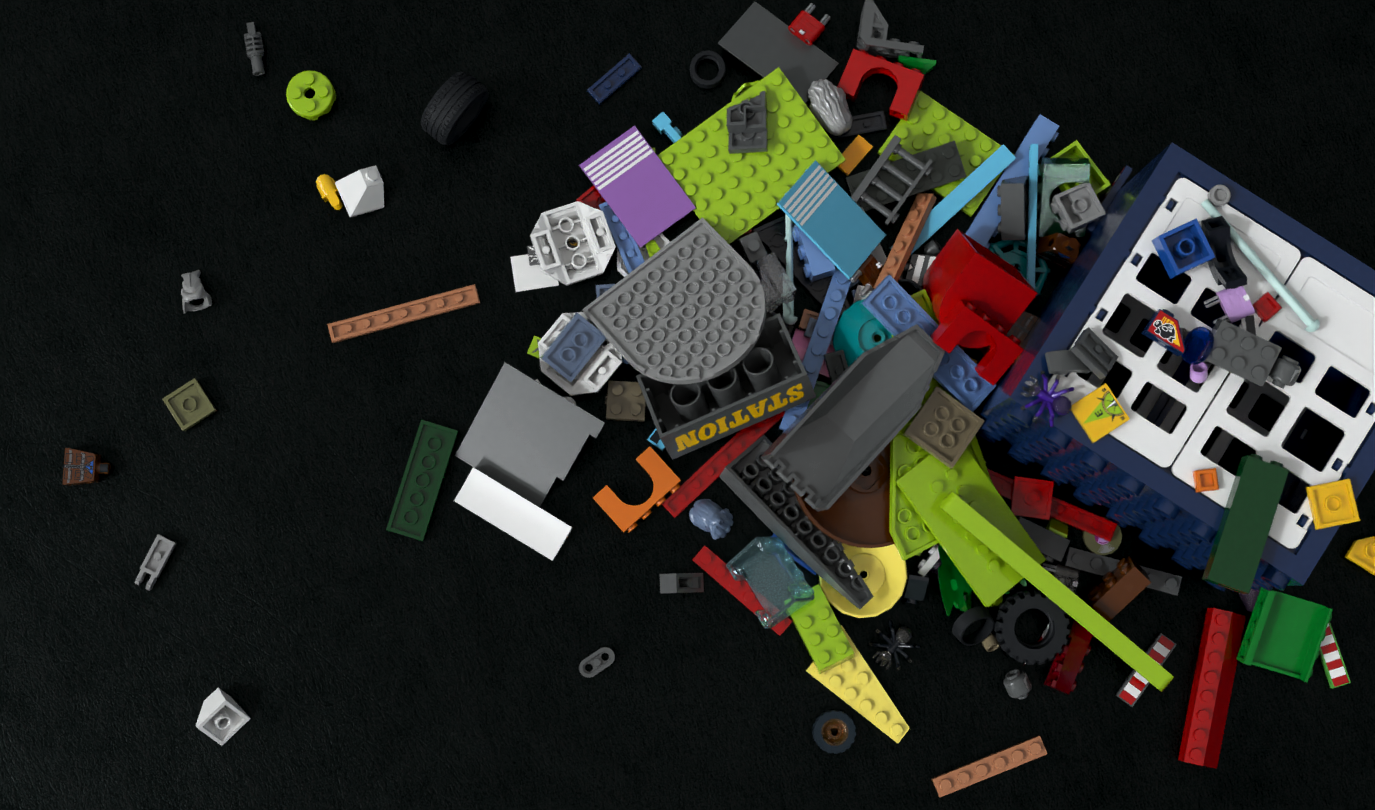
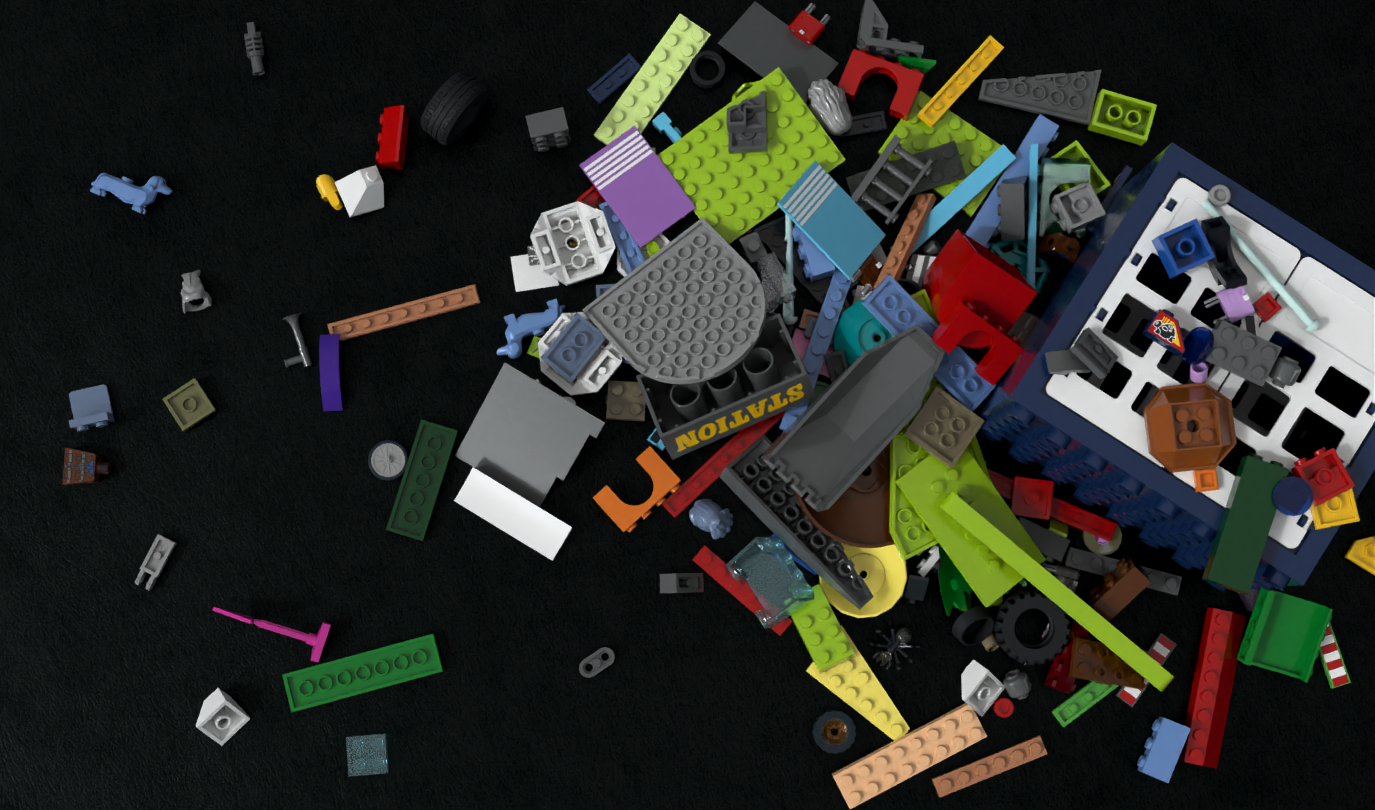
lime plate [286,70,336,120] -> none
light orange tile [838,135,873,176] -> none
animal [1020,371,1074,428] -> none
yellow tile [1071,383,1130,443] -> none
none -> sand blue bracket [69,385,115,432]
none -> medium blue animal [90,173,173,214]
none -> dark pink piece [213,607,331,662]
none -> dark grey piece [282,313,313,367]
none -> green plate [282,634,443,713]
none -> dark purple slope [319,334,343,411]
none -> clear light blue plate [346,733,389,776]
none -> light grey wheel [368,440,409,481]
none -> red slope [376,105,409,170]
none -> medium blue animal [496,298,566,359]
none -> dark grey brick [525,107,571,152]
none -> yellowish green plate [594,14,711,145]
none -> light nougat plate [832,703,987,809]
none -> yellow plate [917,35,1004,128]
none -> white slope [961,660,1005,717]
none -> dark grey wing [978,70,1101,125]
none -> red tile [993,698,1014,718]
none -> bright green tile [1051,681,1118,727]
none -> reddish brown plate [1069,638,1147,689]
none -> lime brick [1087,89,1157,146]
none -> medium blue slope [1137,717,1191,783]
none -> dark orange piece [1143,382,1237,473]
none -> clear blue piece [1272,477,1313,516]
none -> red plate [1291,447,1355,506]

